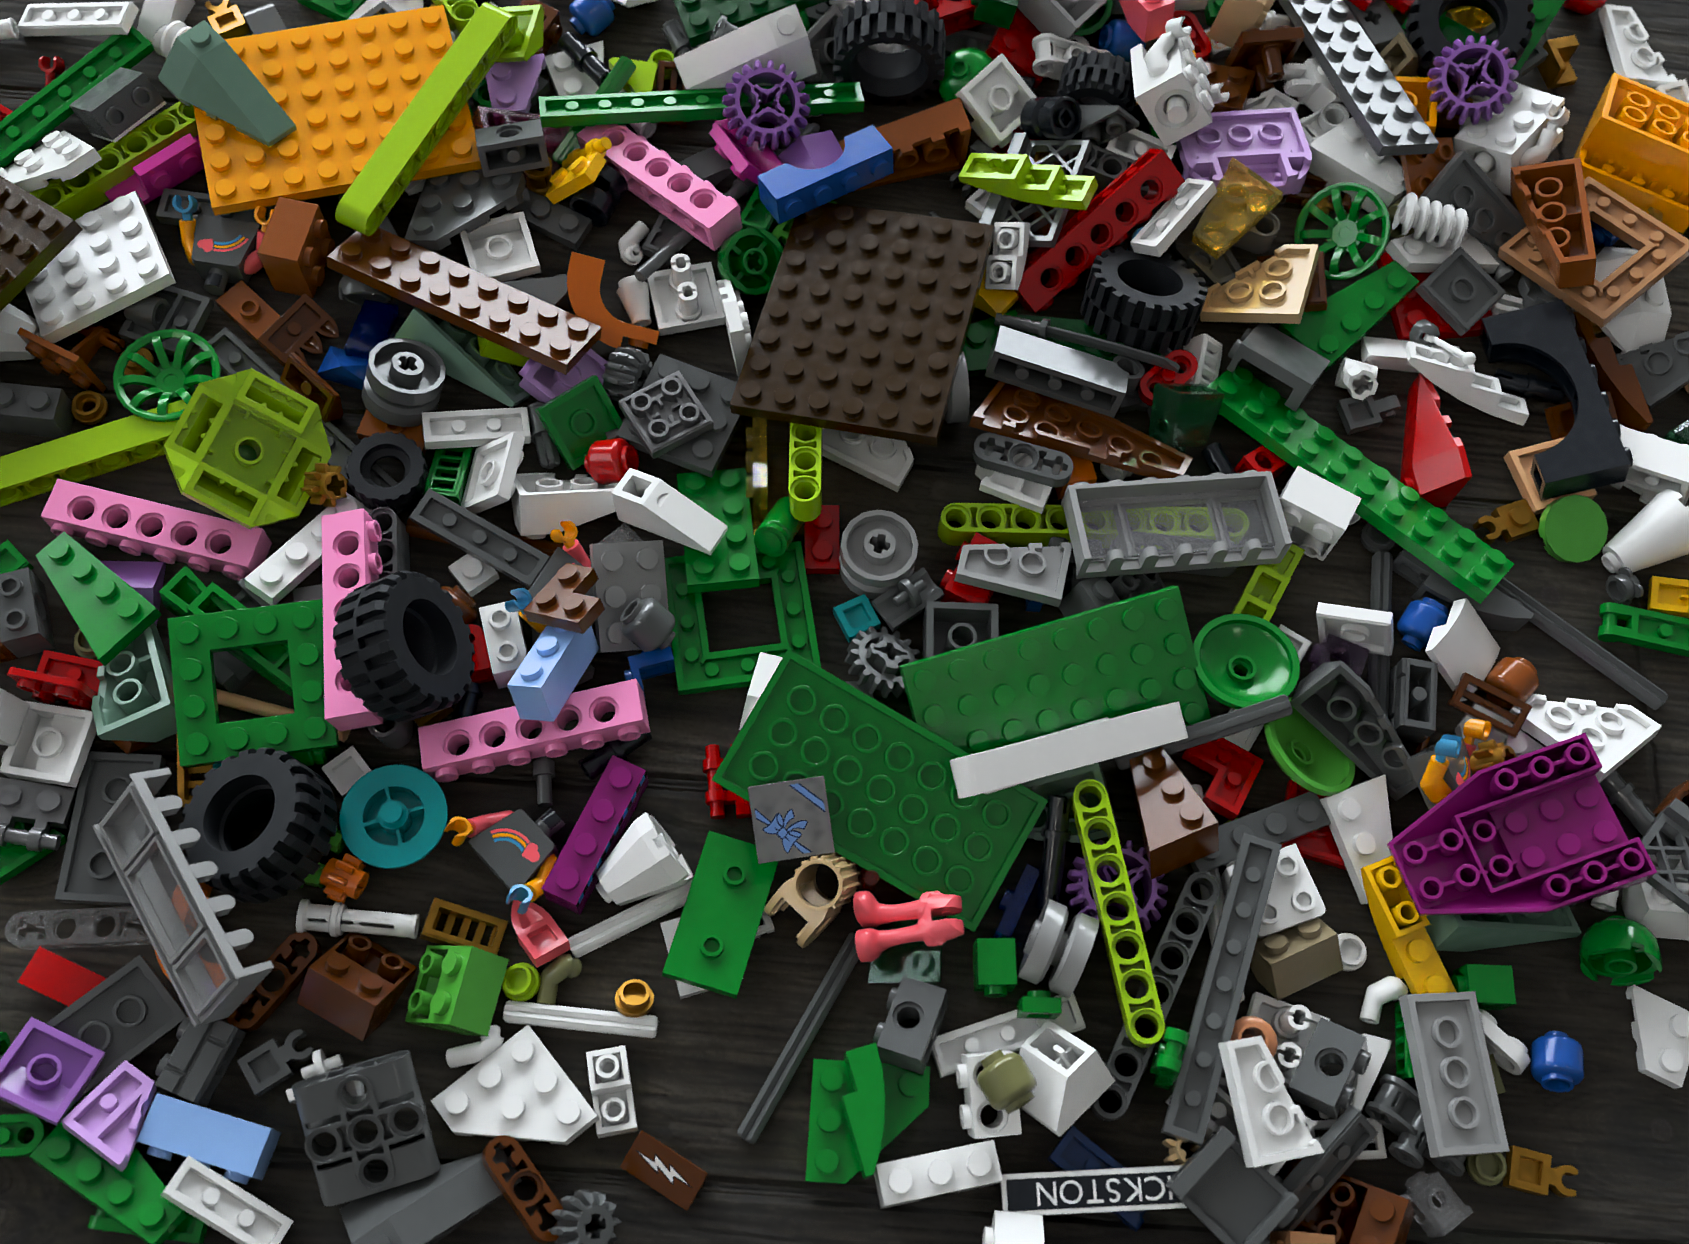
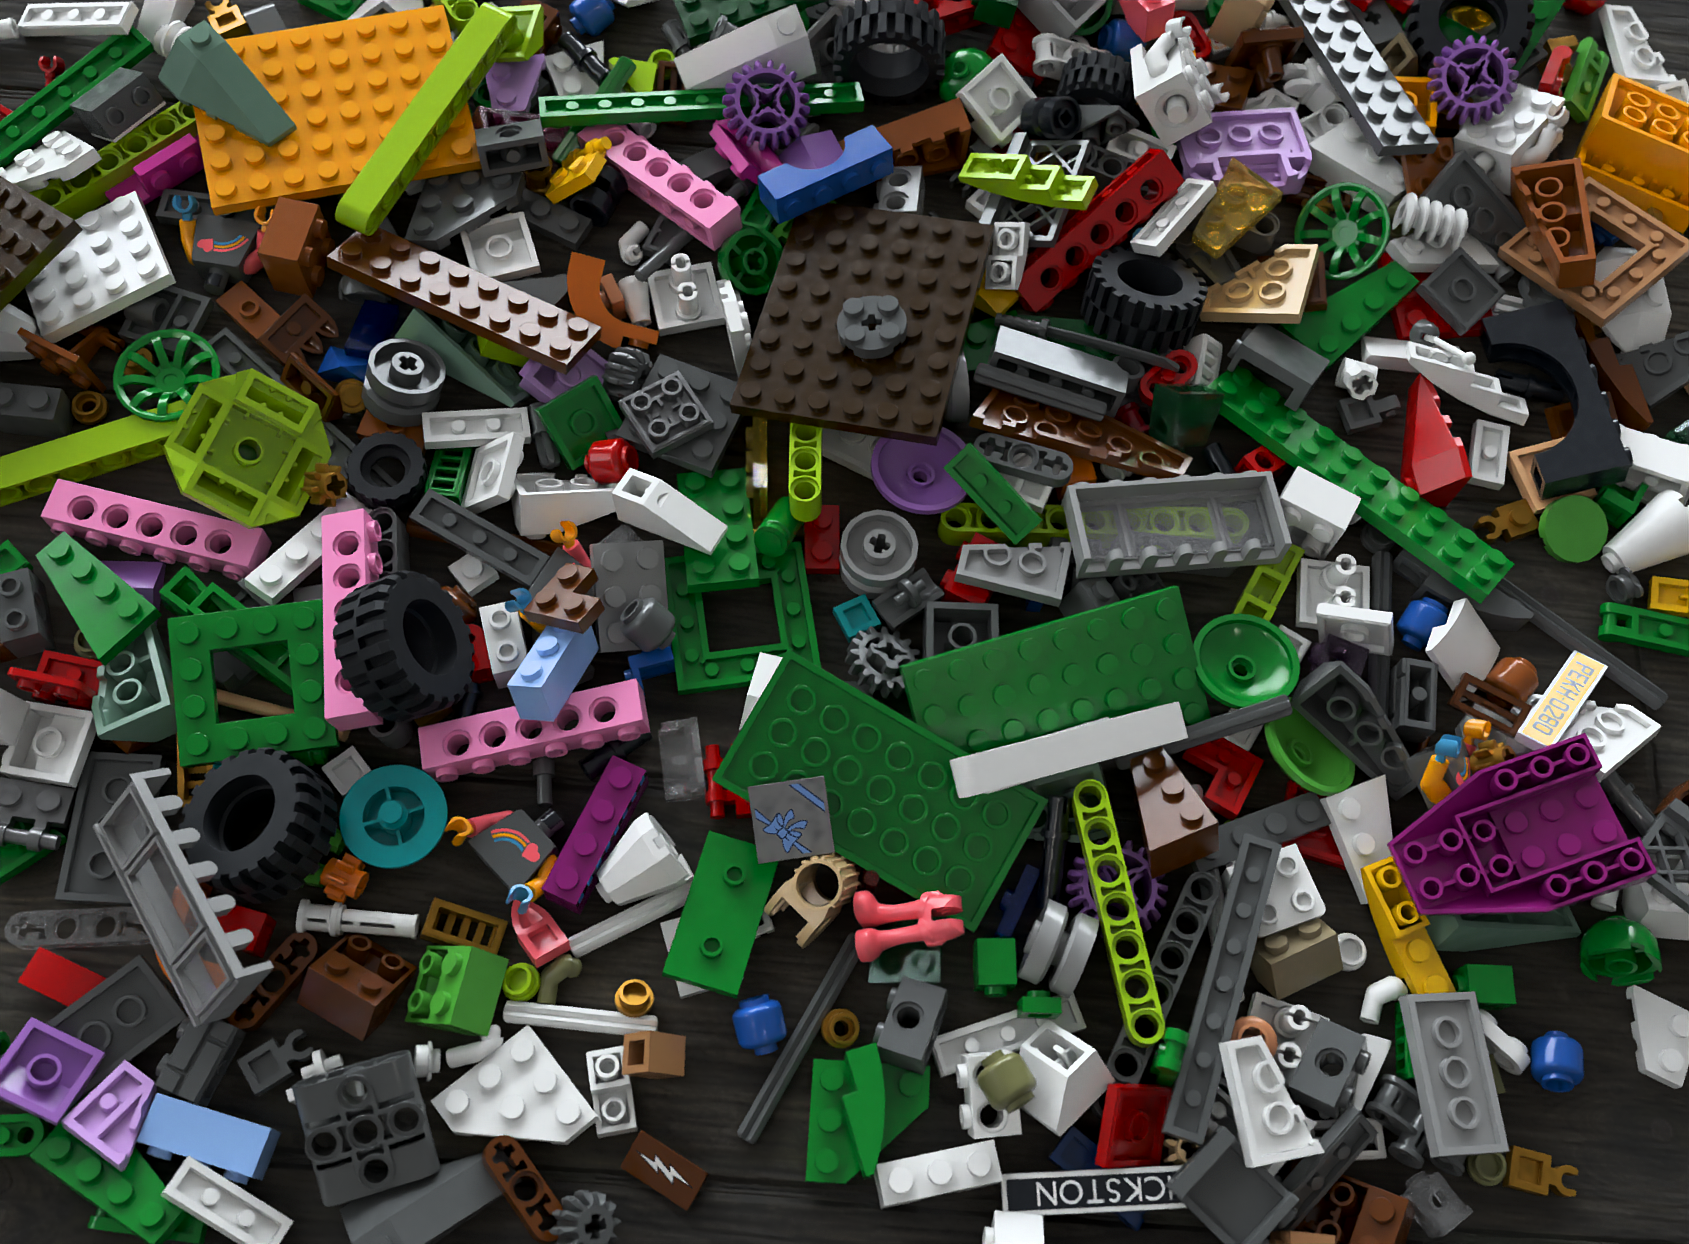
none -> red panel [216,905,277,959]
none -> pearl gold plate [335,378,365,413]
none -> white plate [414,1041,441,1081]
none -> nougat plate [600,273,626,320]
none -> medium nougat brick [622,1031,686,1079]
none -> clear hinge [658,717,706,803]
none -> blue head [732,994,787,1056]
none -> pearl gold plate [821,1009,860,1048]
none -> dark grey plate [837,295,907,359]
none -> medium lavender dish [870,427,968,515]
none -> light grey brick [873,166,926,215]
none -> green plate [943,442,1043,545]
none -> dark grey axle [974,363,1107,422]
none -> red tile [1095,1084,1172,1168]
none -> dark red bush [1112,402,1154,436]
none -> white plate [1296,554,1370,630]
none -> white plate [1467,419,1510,491]
none -> tile [1514,650,1608,751]
none -> red plate [1538,45,1573,97]
none -> bright green plate [1562,37,1610,123]
none -> green panel [1593,482,1649,529]

